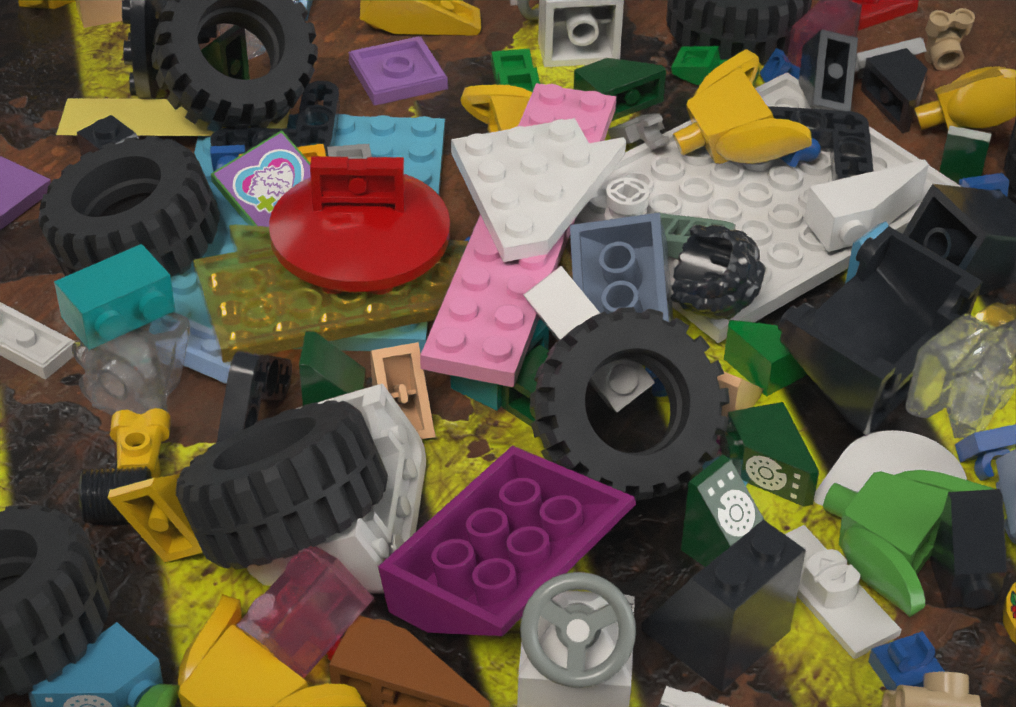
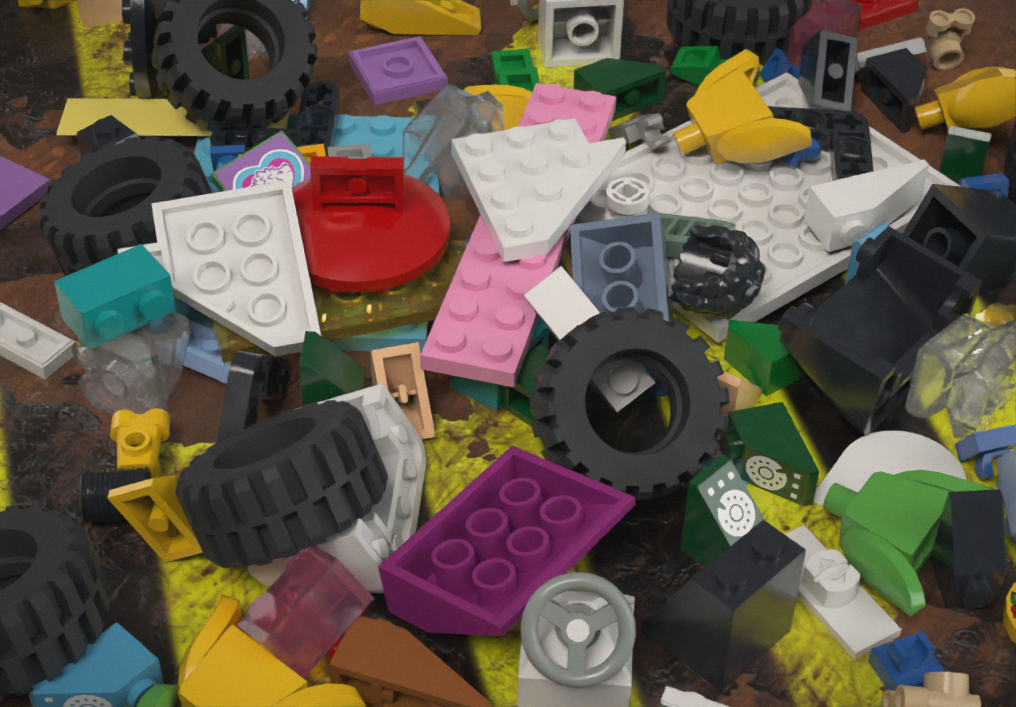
none -> white wing [117,180,321,356]
none -> clear piece [403,84,504,199]

